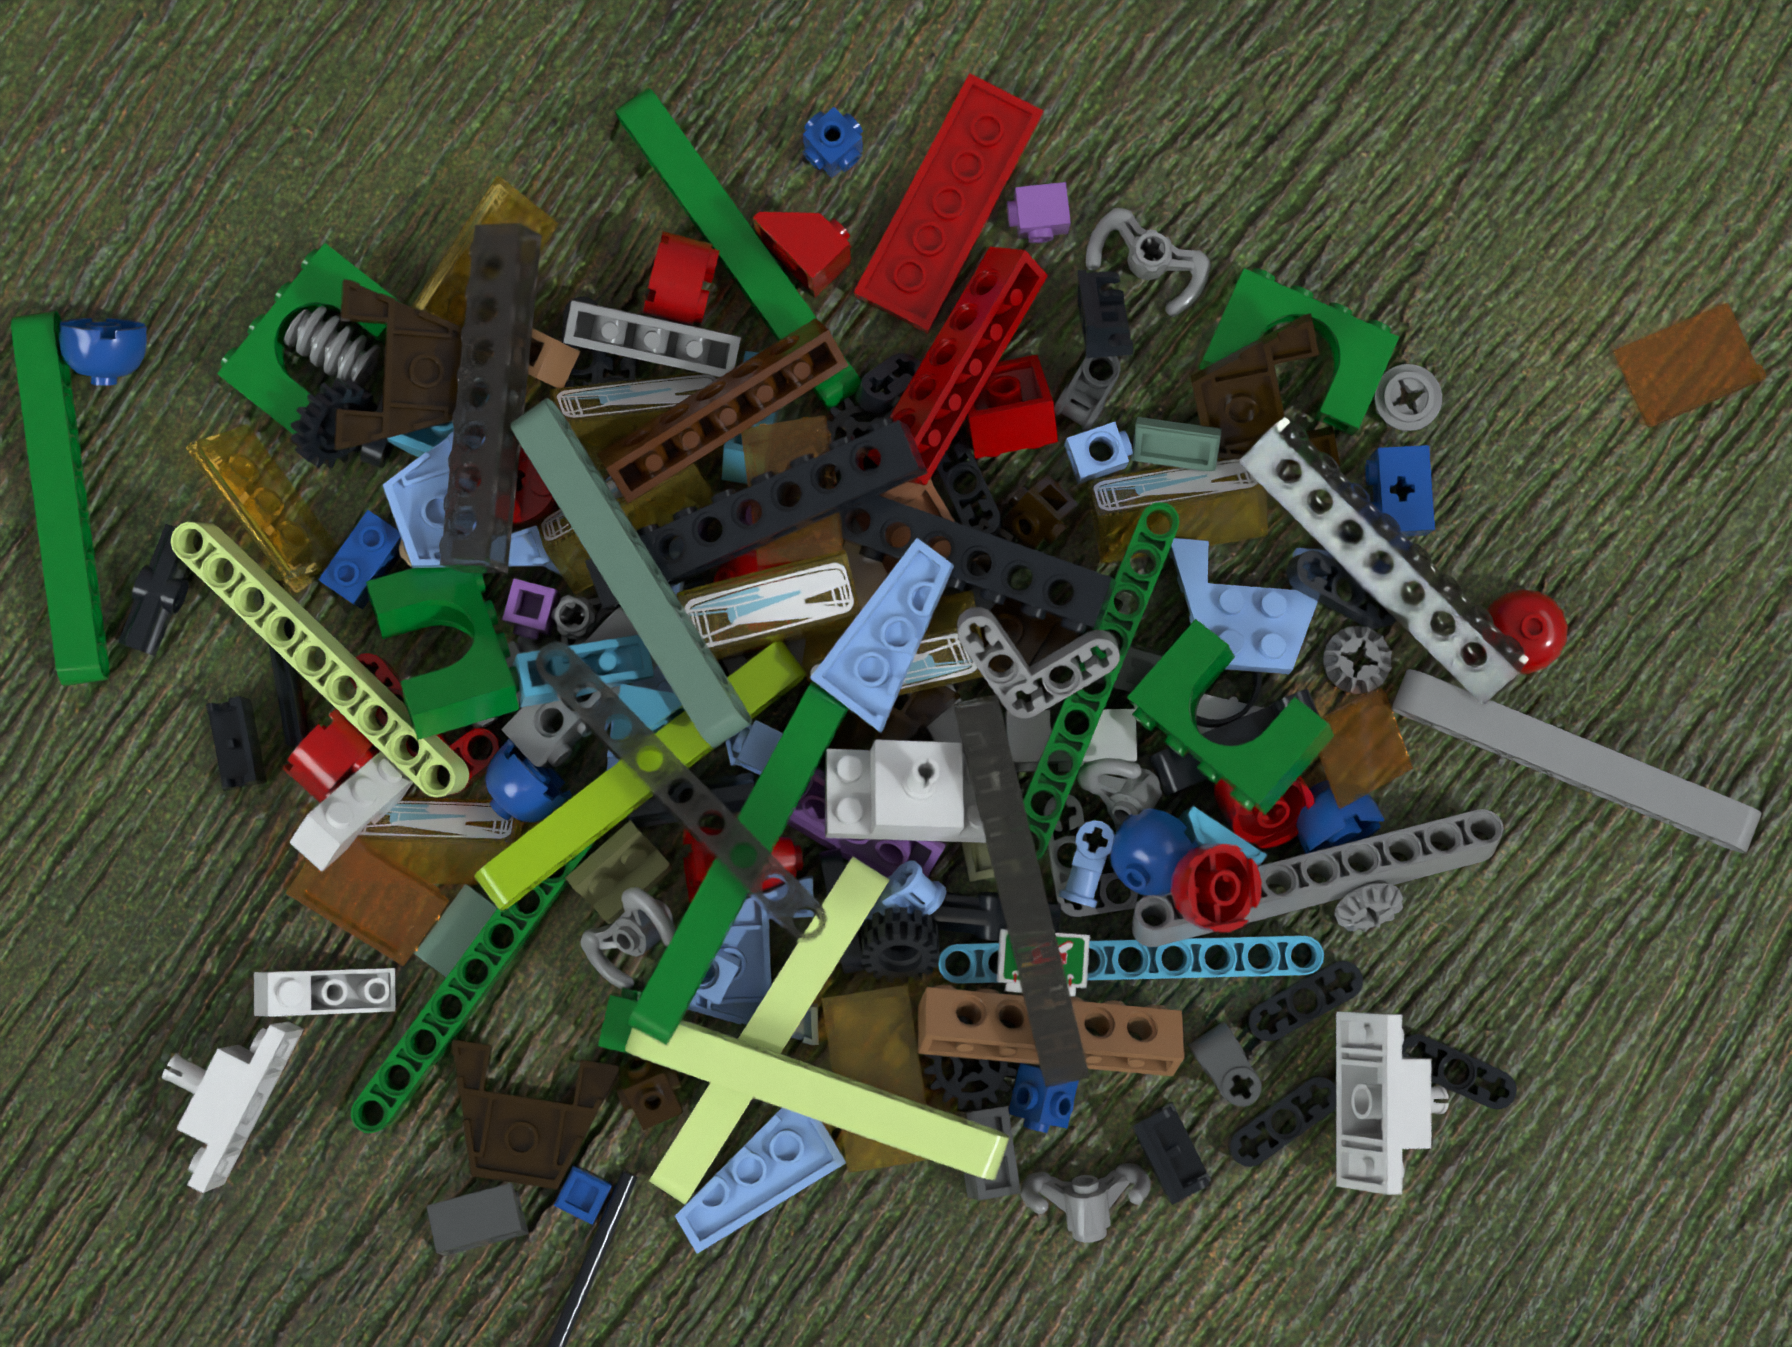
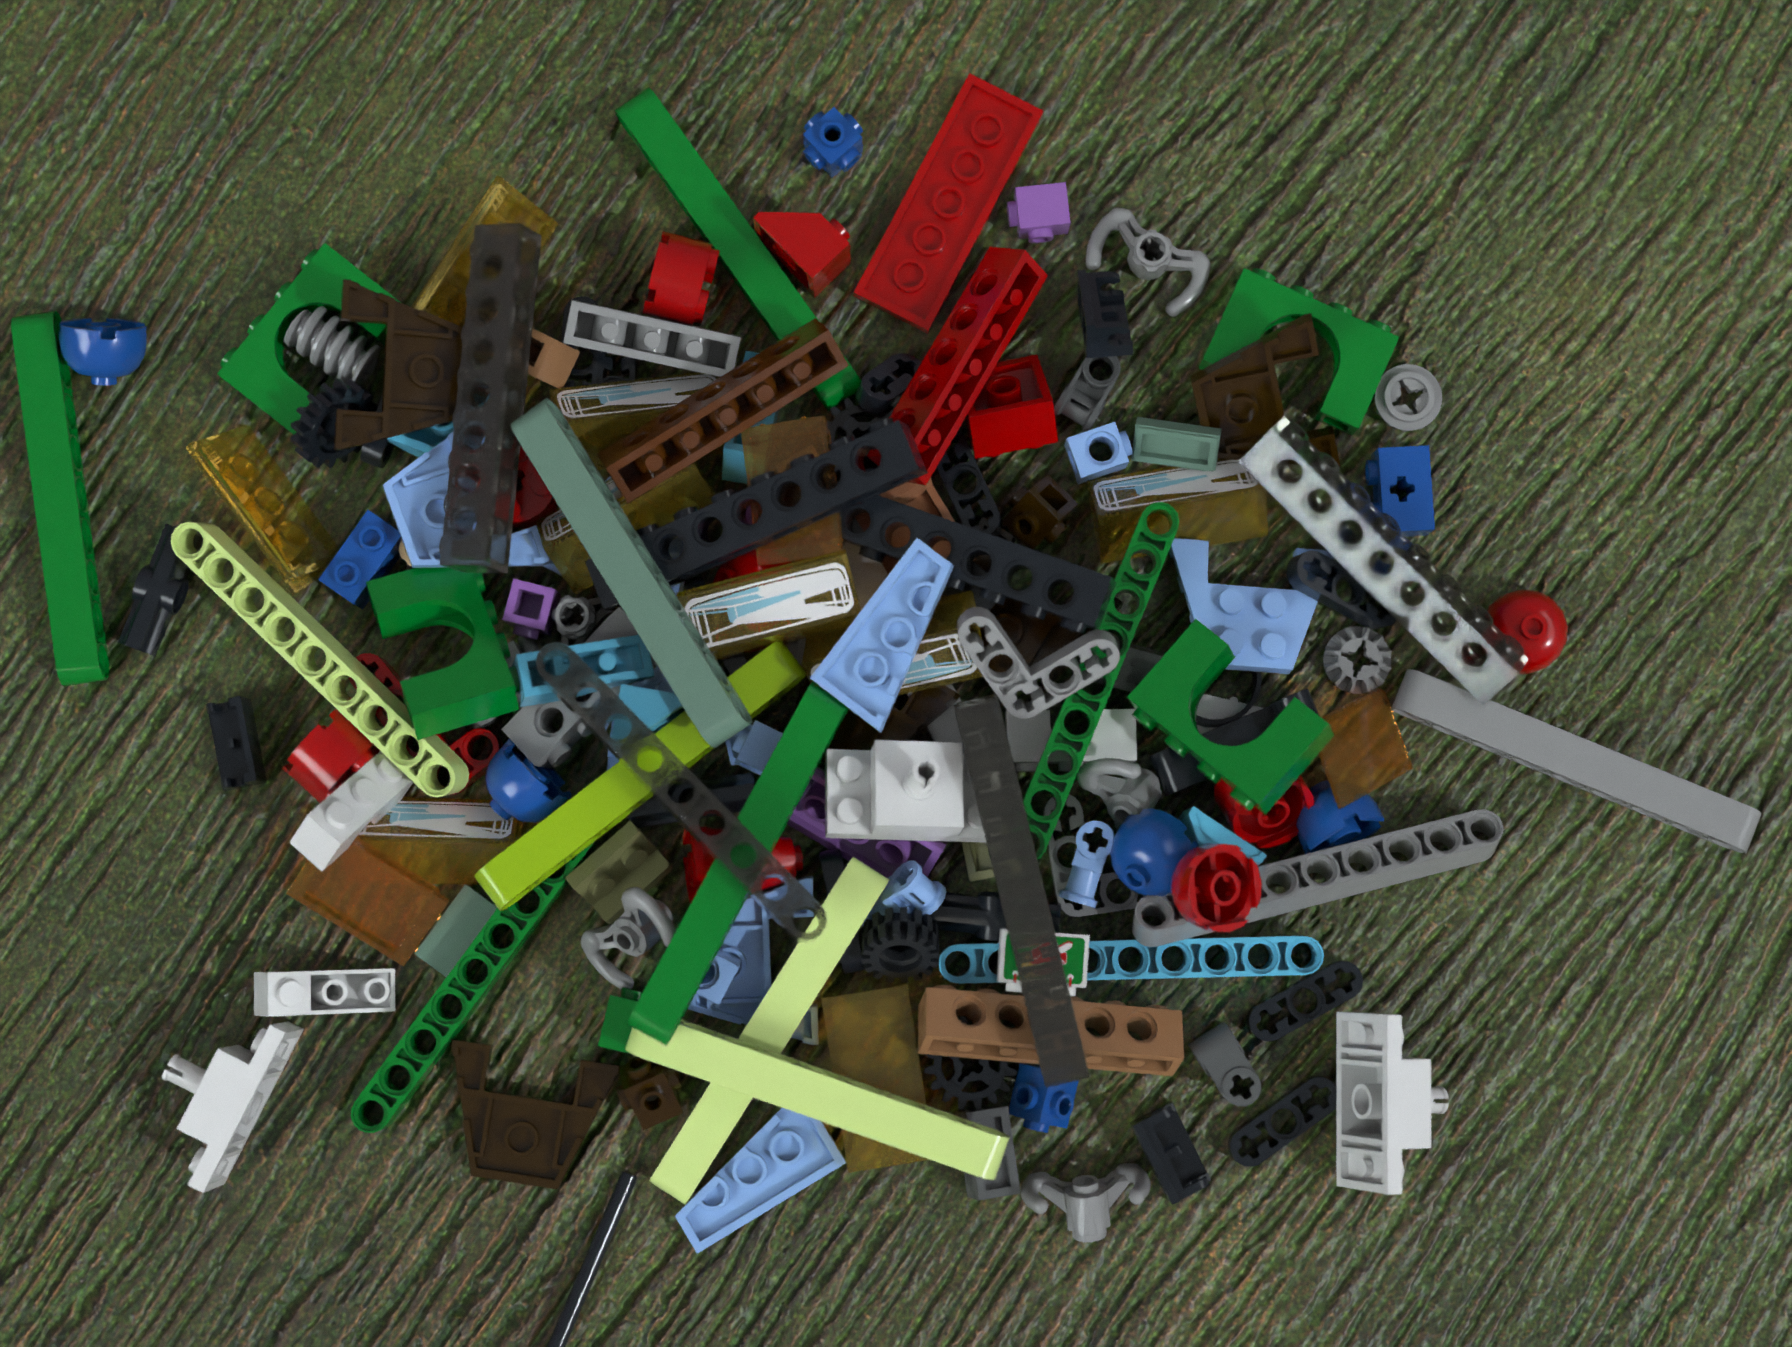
black axle [259,580,309,747] -> none
dark grey hinge [427,1183,529,1256] -> none
blue tile [554,1165,613,1225] -> none
light grey gear [1335,883,1403,932] -> none
black beam [1402,1034,1517,1109] -> none
clear orange piece [1613,302,1766,428] -> none

